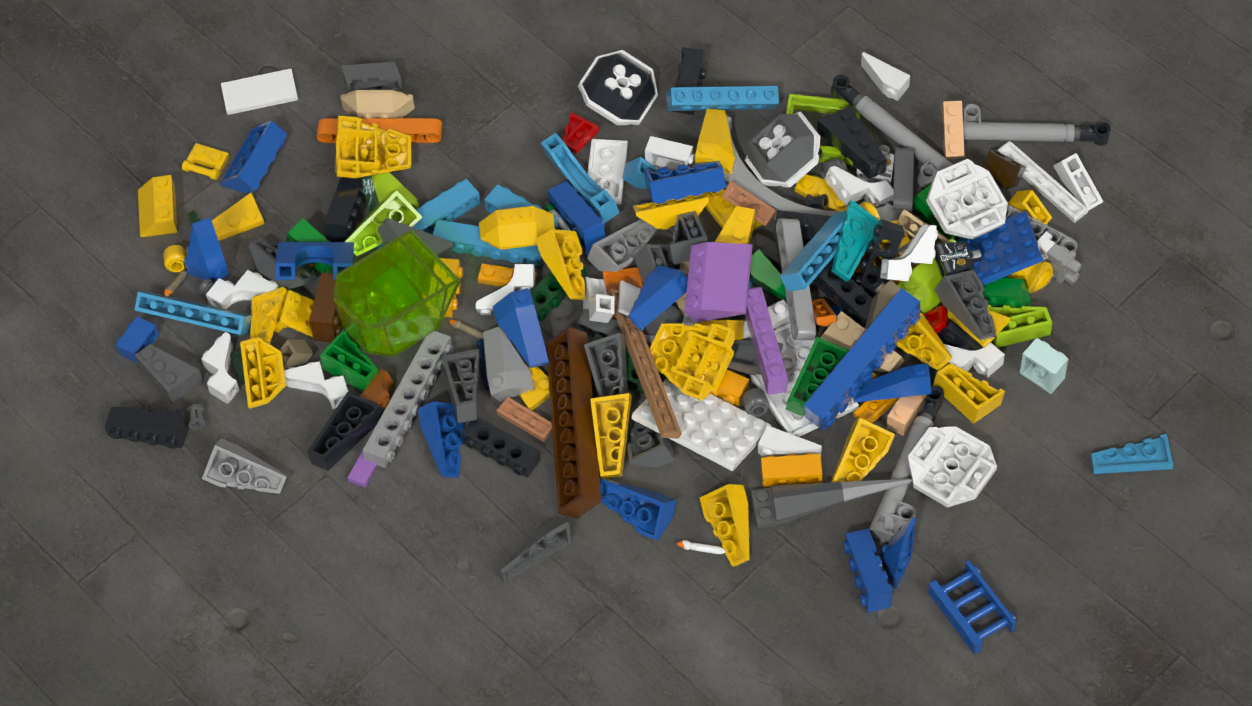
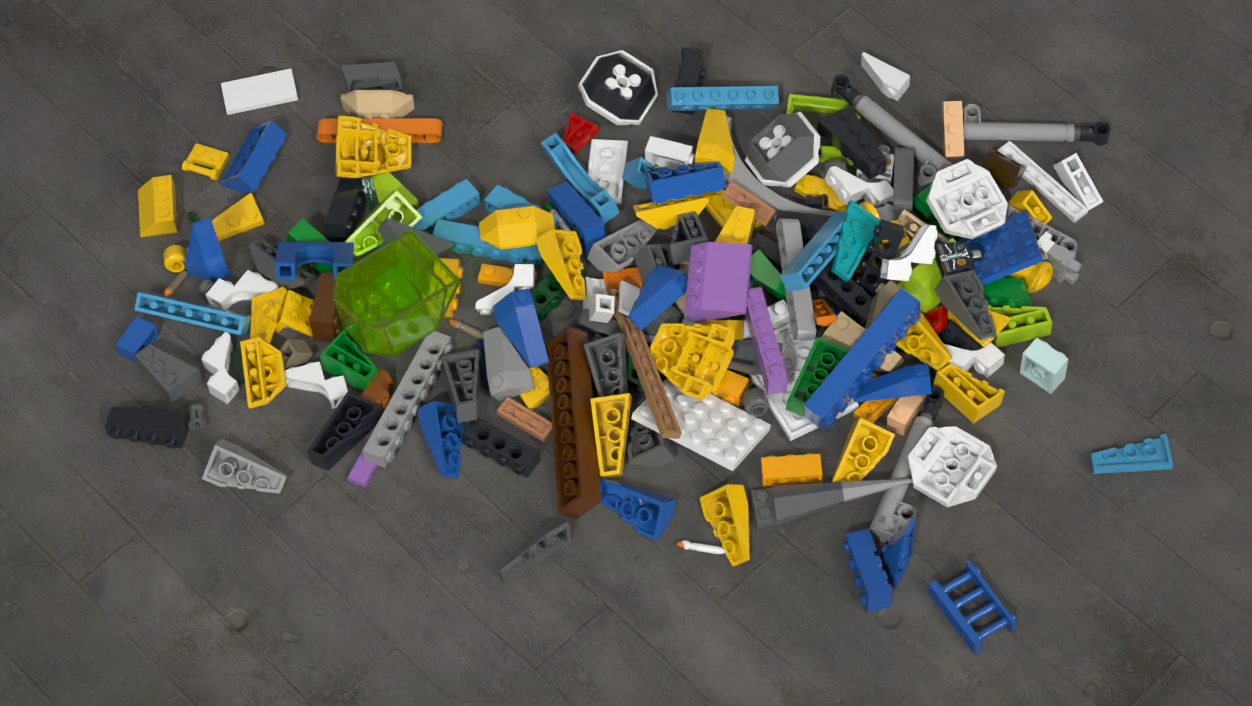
white slope [758,425,822,457] -> none

